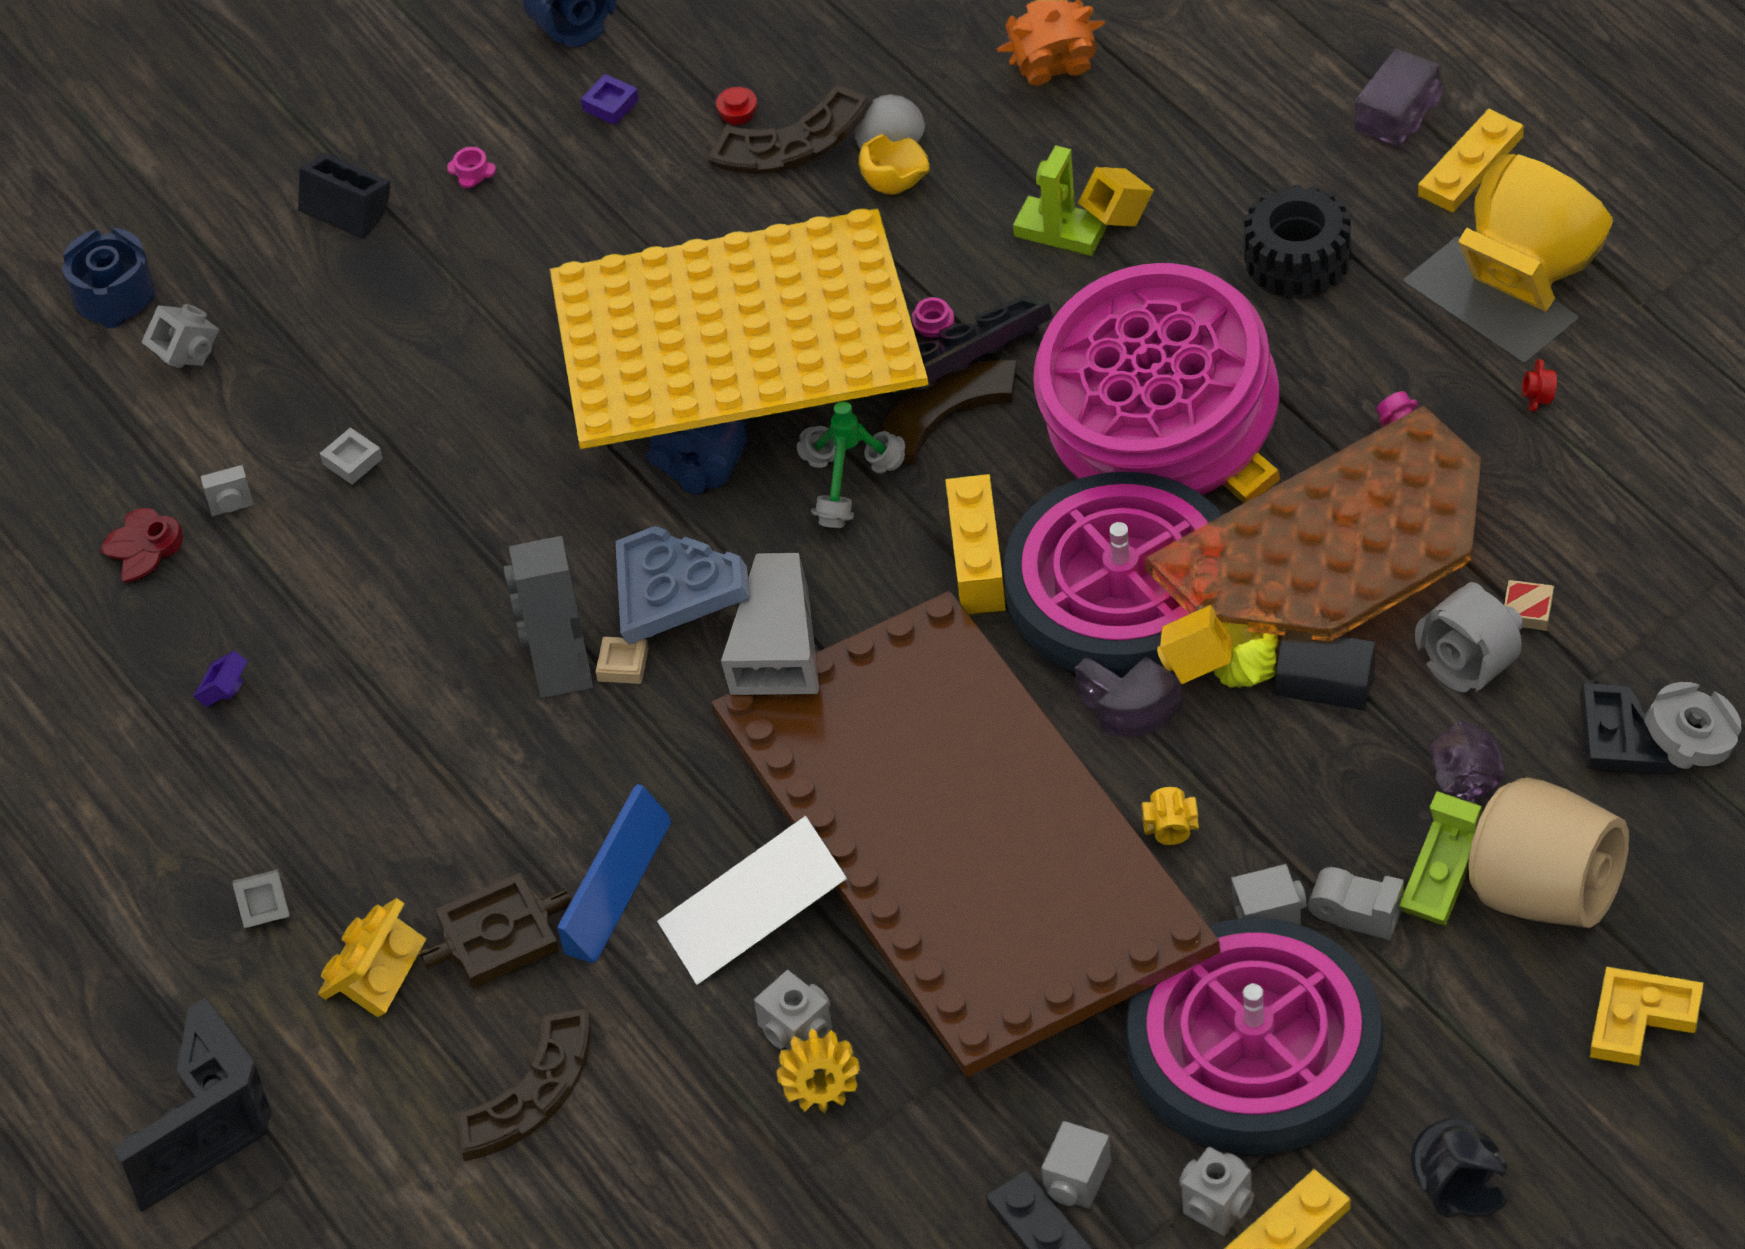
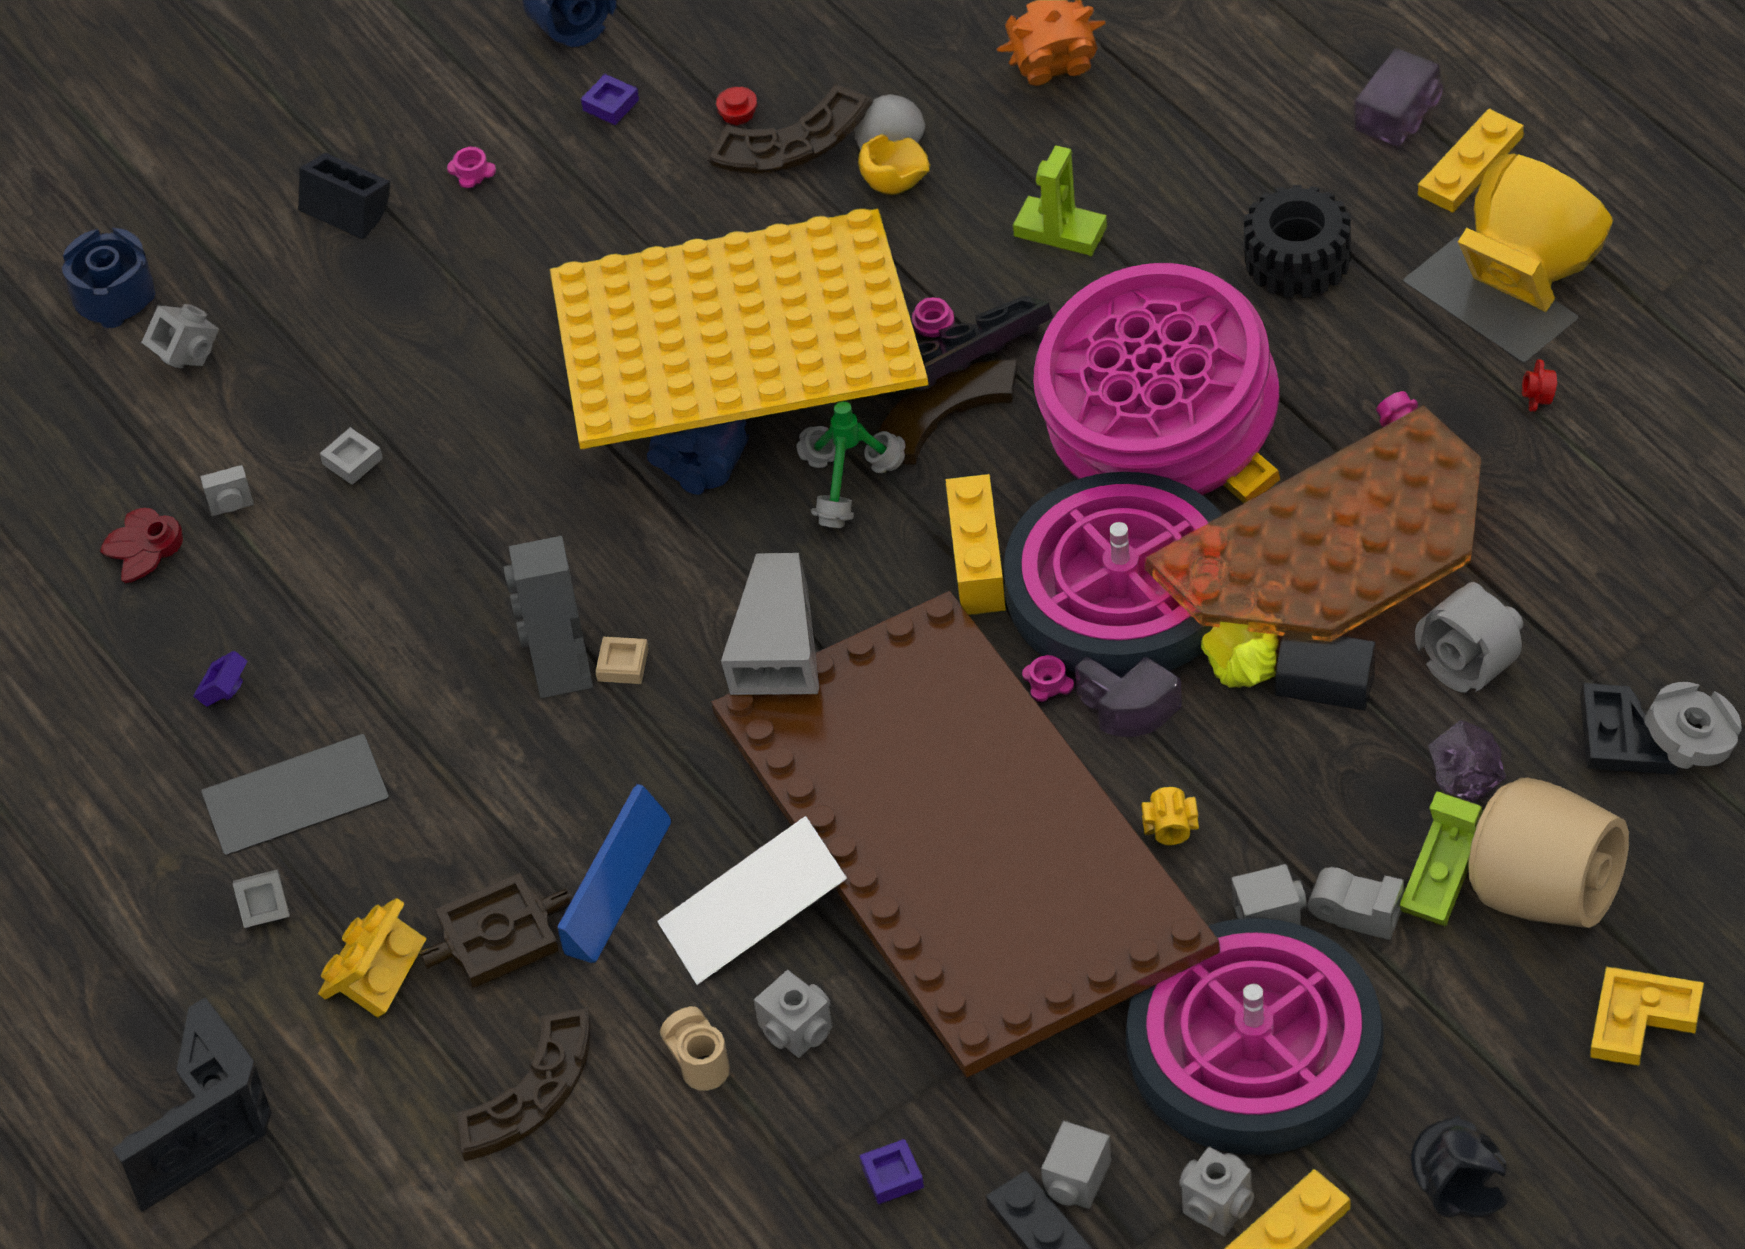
sand blue plate [615,526,750,645] -> none
yellow gear [777,1028,860,1114] -> none
yellow brick [1078,167,1154,226] -> none
yellow brick [1157,605,1232,684] -> none
tan tile [1504,580,1554,631] -> none
none -> dark grey sticker [202,734,389,855]
none -> tan piece [660,1006,729,1090]
none -> dark purple plate [859,1139,924,1204]
none -> dark pink plate [1022,655,1074,702]

